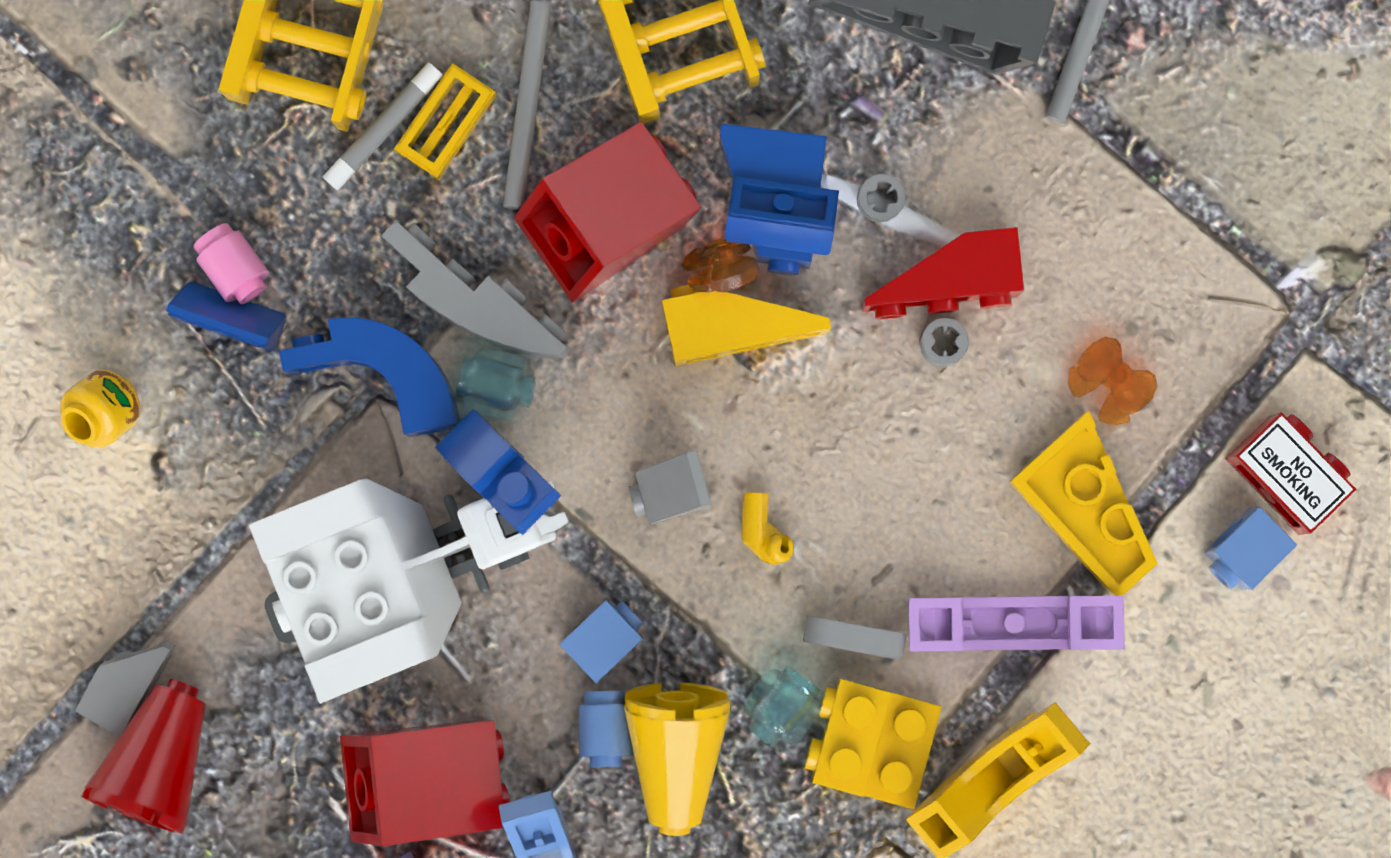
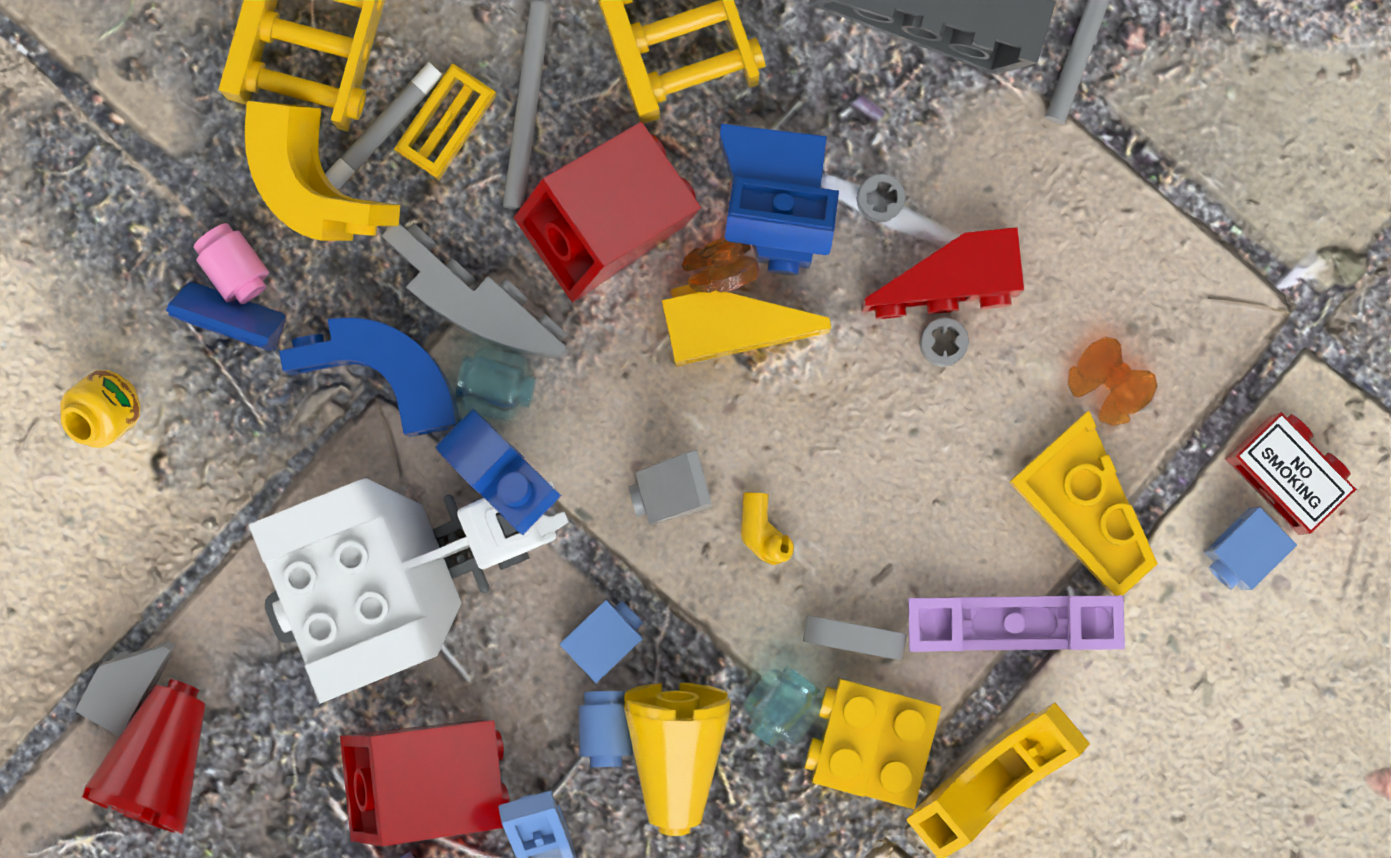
none -> yellow arch [245,101,401,241]

